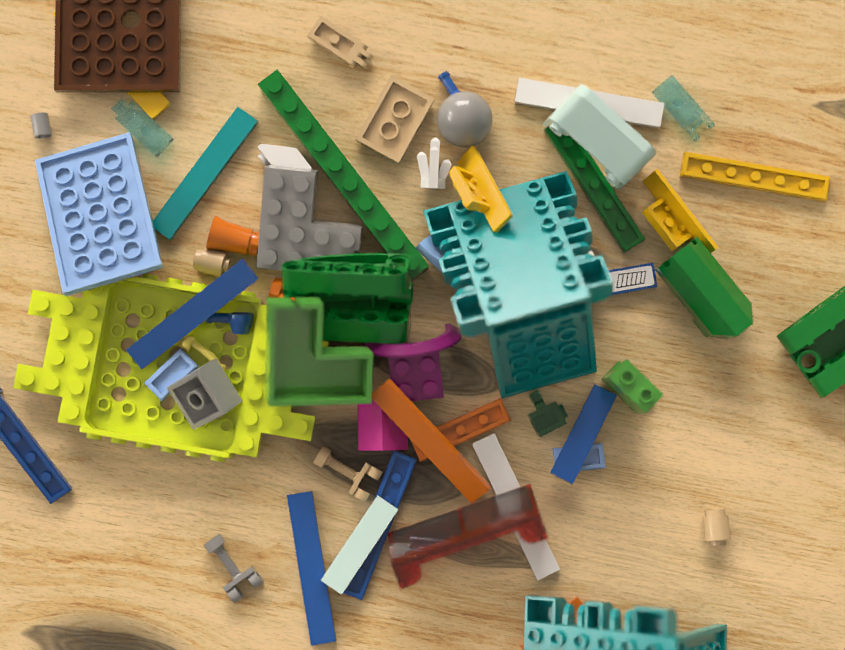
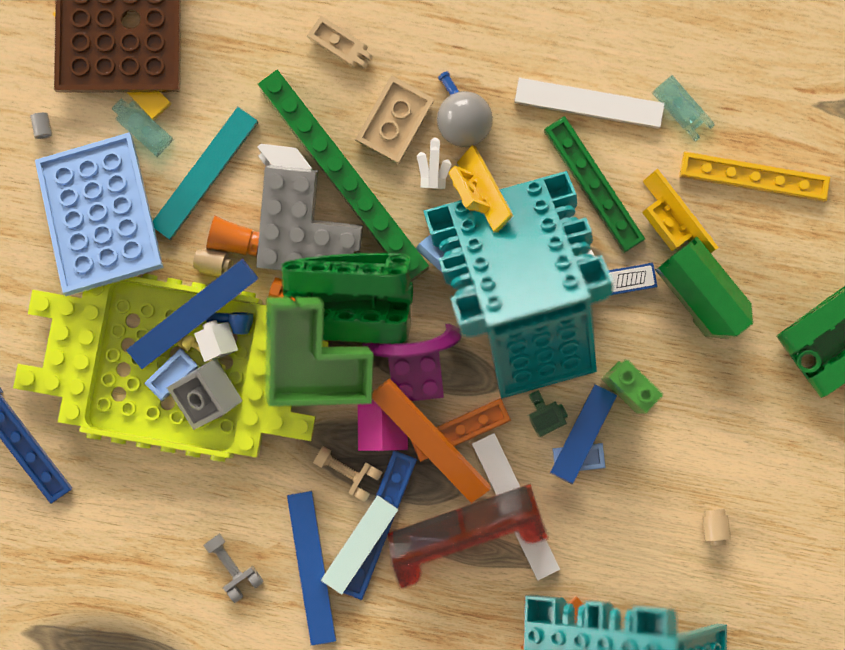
light aqua windscreen [543,85,656,190] -> none
none -> white brick [194,320,238,362]

